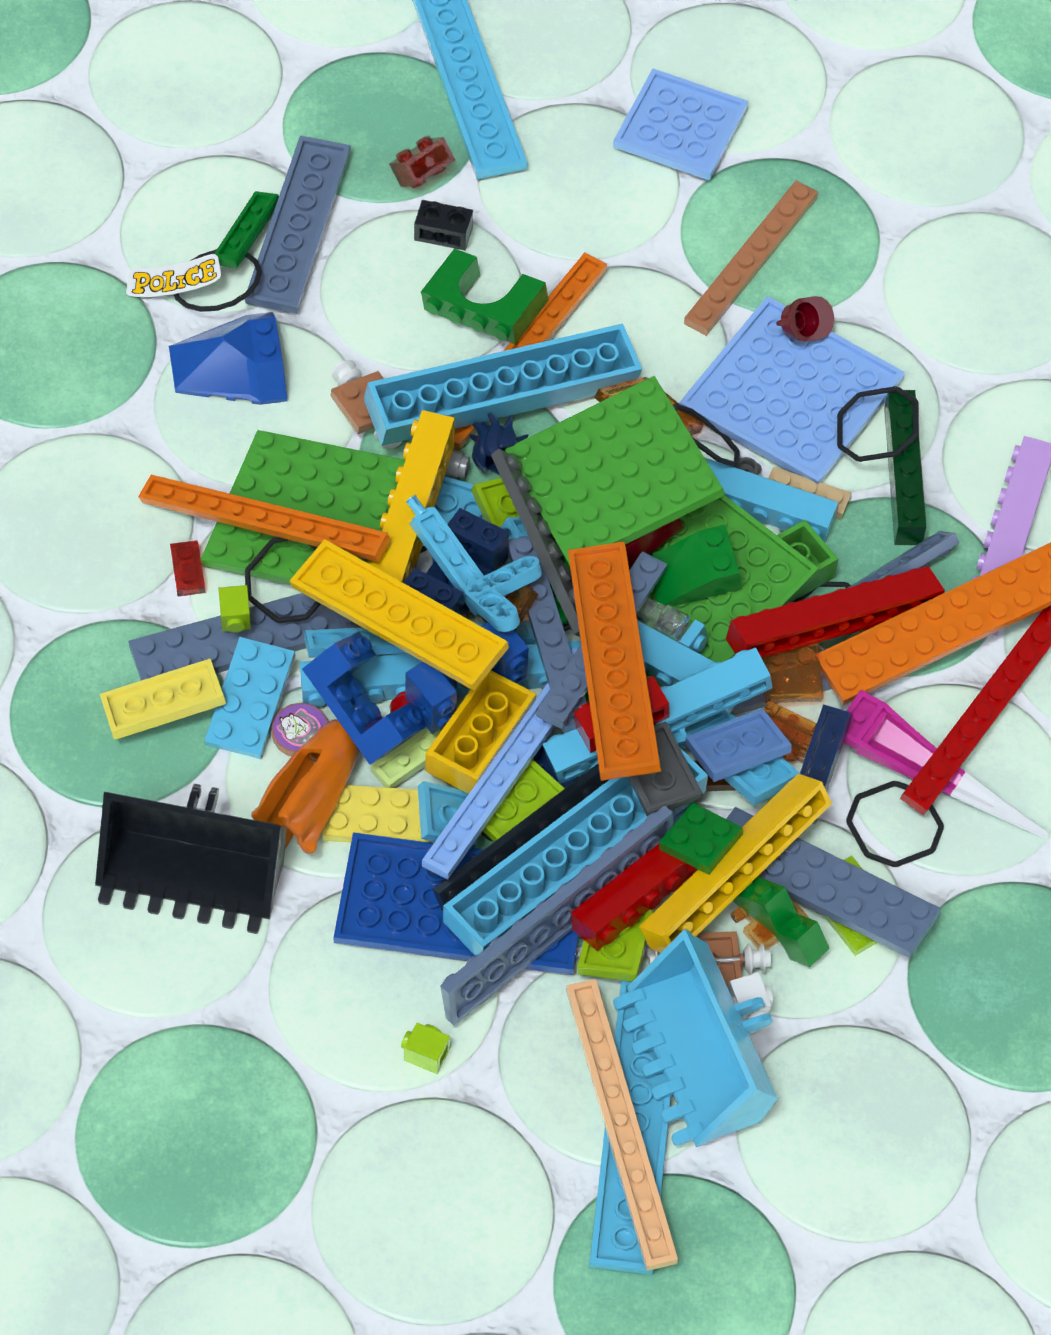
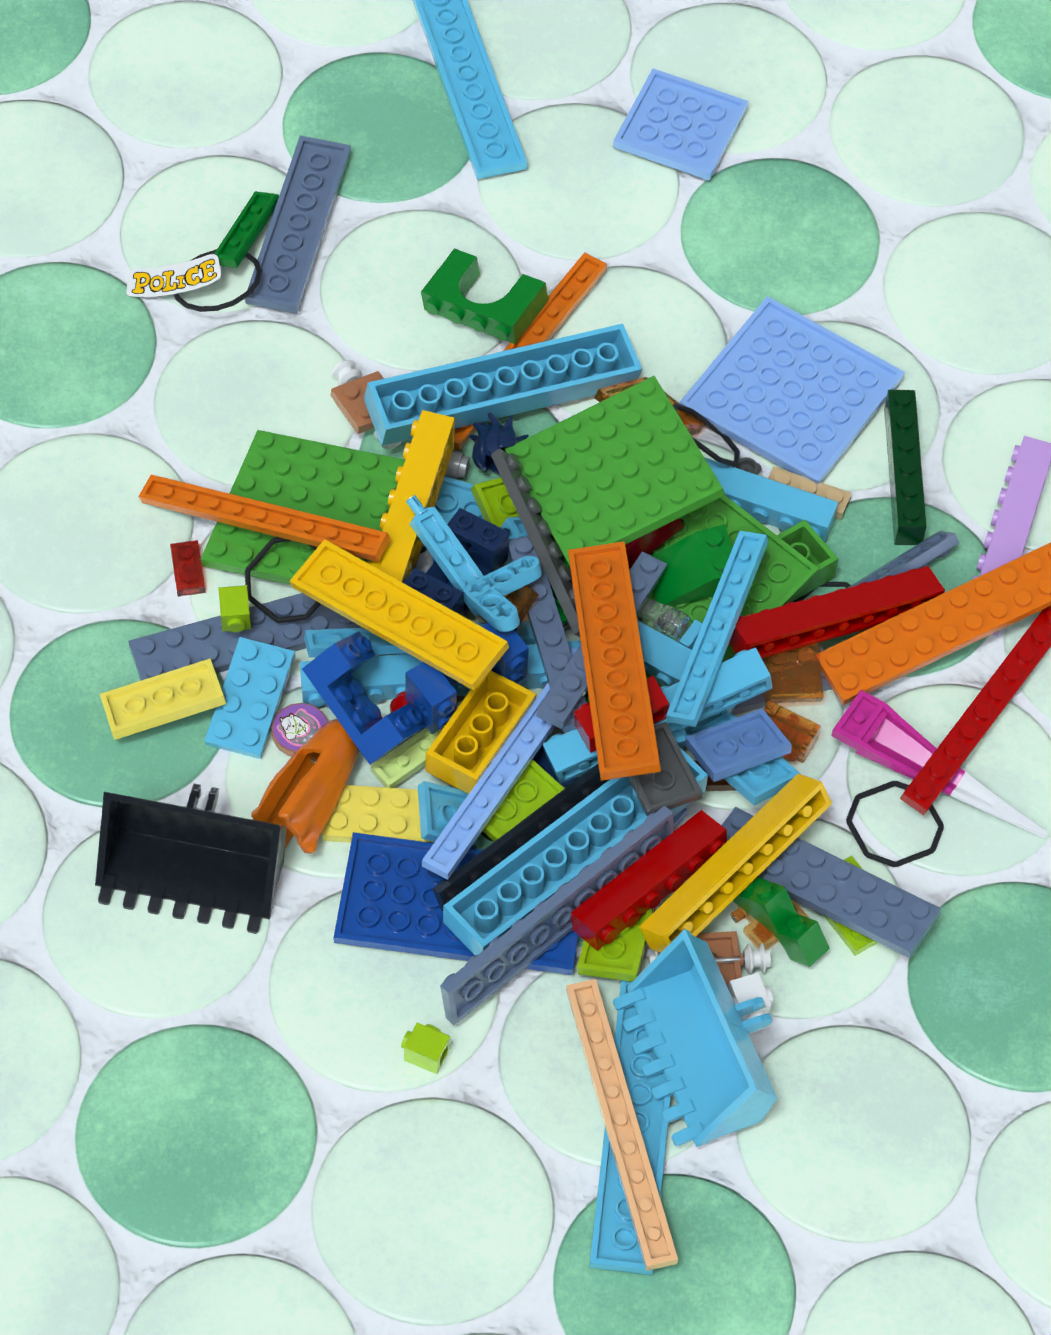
blue wedge [169,312,287,405] -> none
clear red brick [389,136,455,189] -> none
black brick [414,200,473,251] -> none
green plate [659,803,743,875] -> none
nougat plate [684,180,818,336] -> none
dark red piece [776,296,834,342] -> none
dark blue plate [800,704,853,825] -> none
black piece [837,386,919,462] -> none
none -> medium azure plate [666,531,768,727]

